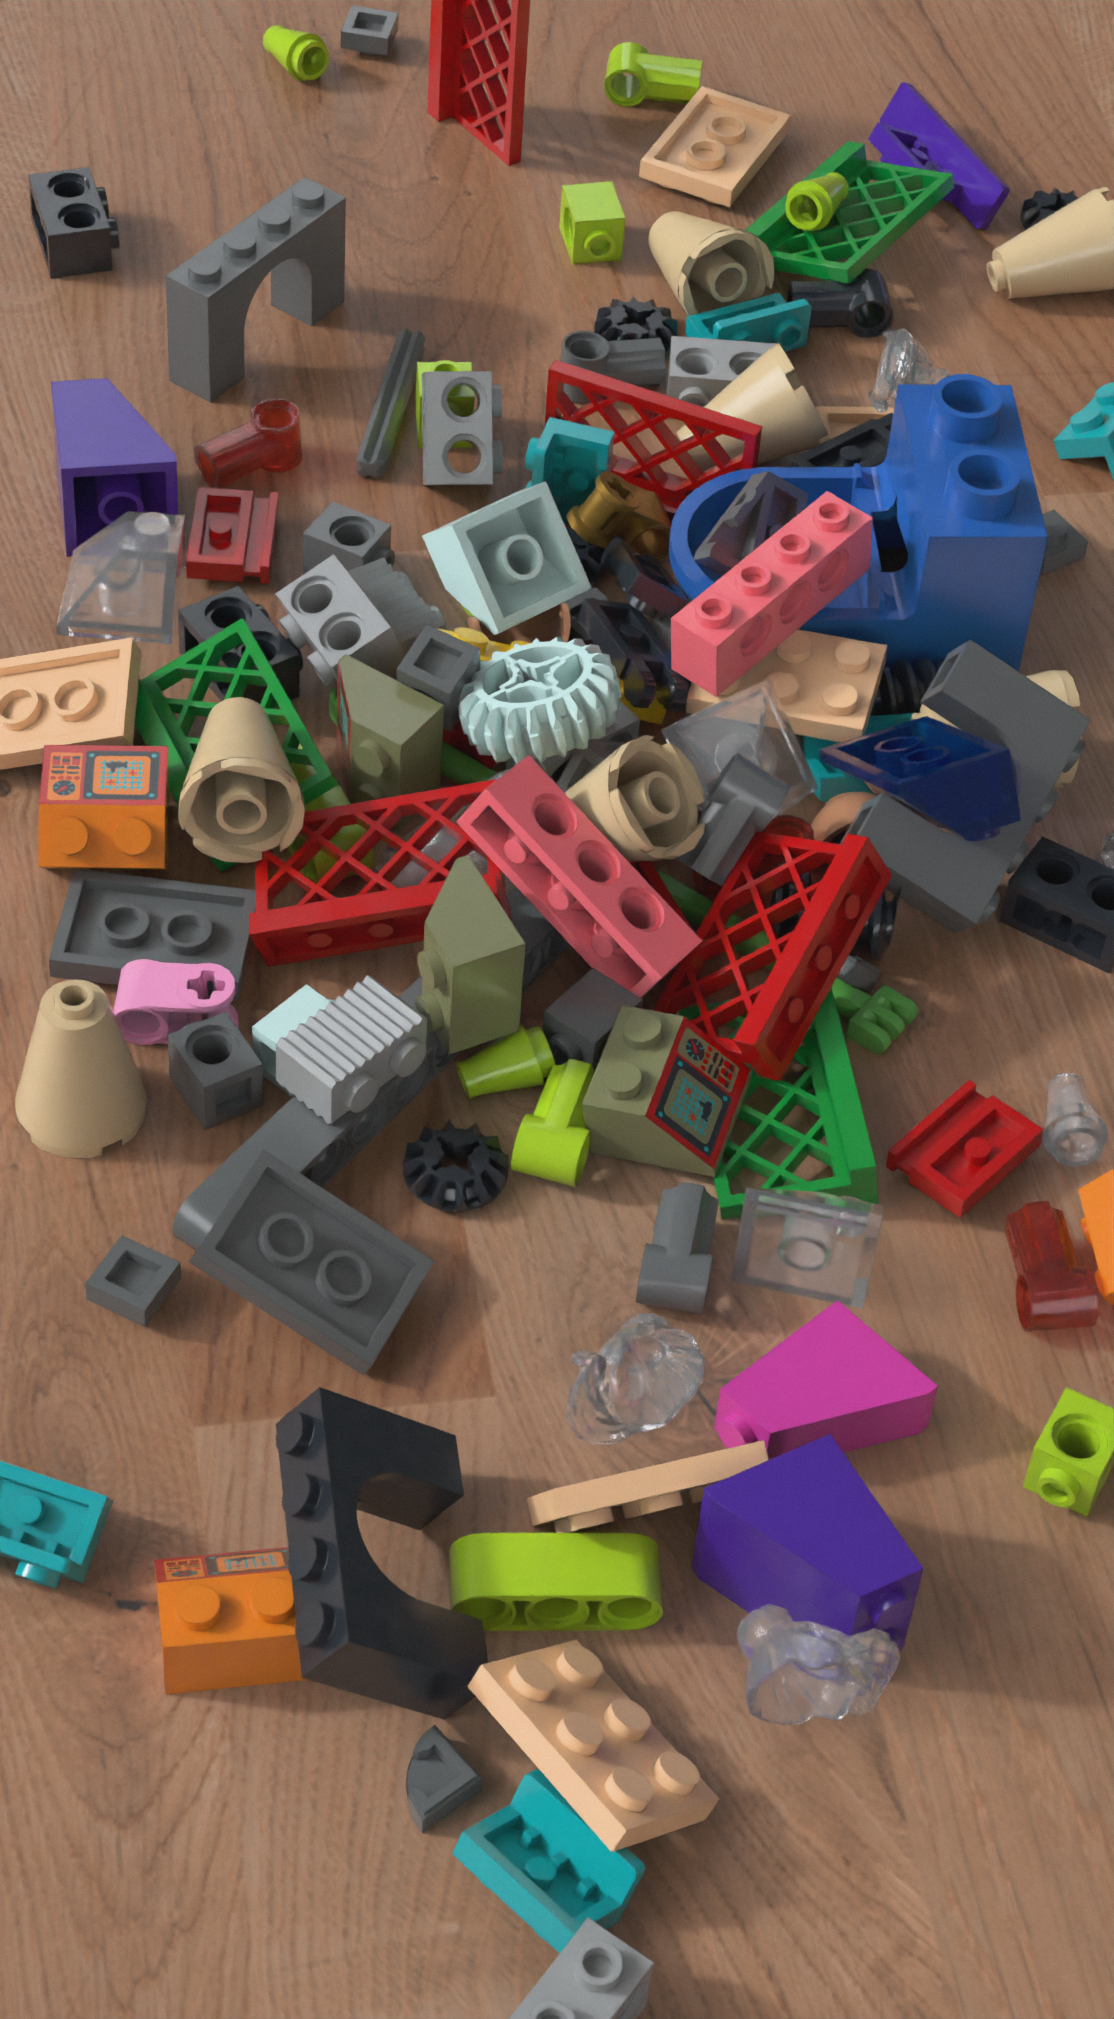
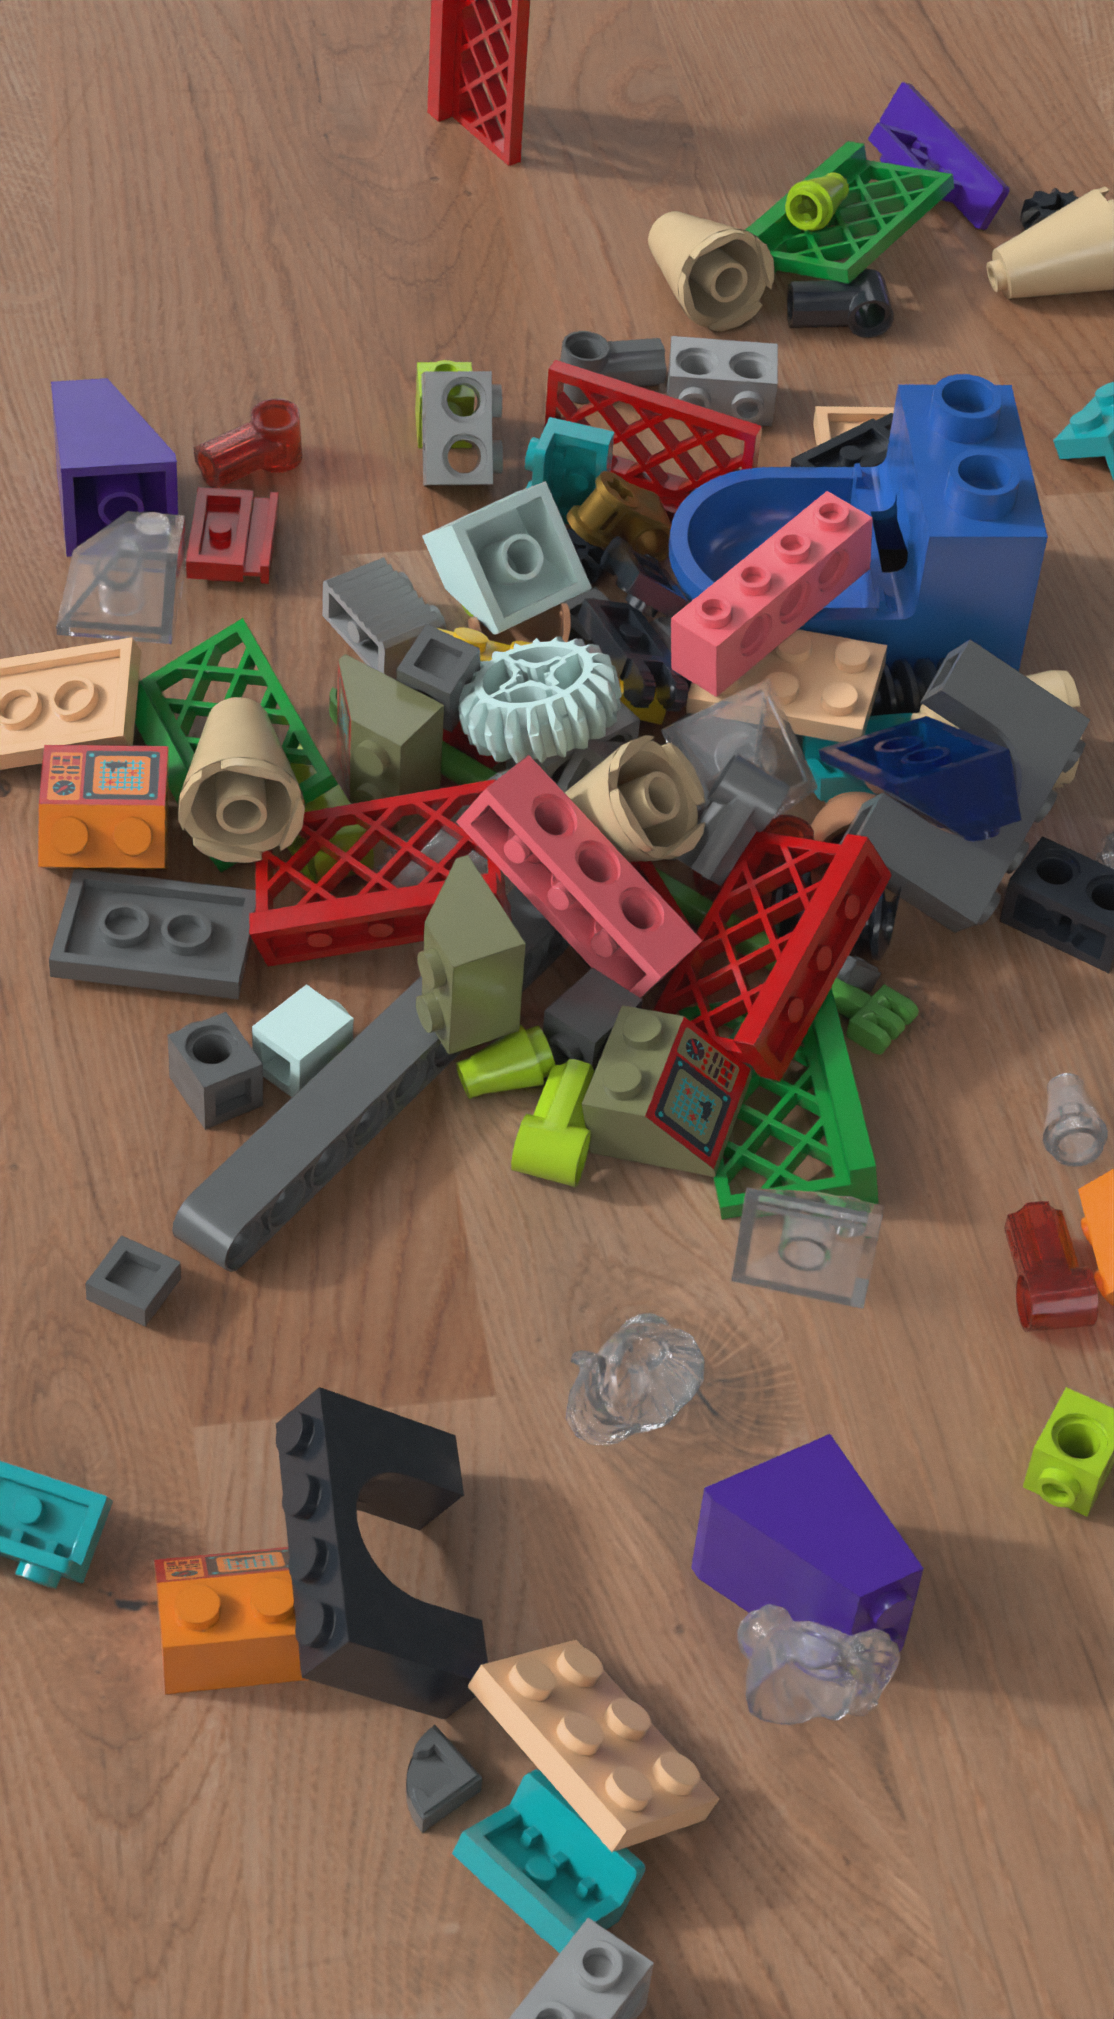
tan cone [15,979,147,1158] -> none
black brick [28,167,119,279] -> none
bright pink piece [114,959,239,1045] -> none
dark grey arch [166,177,346,403] -> none
black brick [178,586,303,707] -> none
dark grey plate [189,1149,434,1375] -> none
lime cone [263,25,329,81] -> none
light grey brick [275,554,406,687] -> none
light grey brick [276,975,427,1124] -> none
dark grey brick [303,501,395,575] -> none
dark grey plate [341,5,399,56] -> none
dark grey axle [356,328,426,479] -> none
black gear [403,1119,508,1212] -> none
lime beam [449,1533,663,1631] -> none
light nougat plate [527,1440,769,1533] -> none
lime brick [559,181,625,264] -> none
black gear [594,296,678,352] -> none
lime piece [604,42,702,107] -> none
dark grey piece [636,1182,719,1315] -> none
light nougat plate [639,86,791,207] -> none
tan cone [676,343,830,472] -> none
teal bracket [685,293,812,352] -> none
dark grey wing [694,471,808,576] -> none
dark pink slope [714,1300,938,1460] -> none
clear hair [868,328,951,413] -> none
red plate [886,1080,1044,1218] -> none
dark grey plate [1040,510,1088,576] -> none

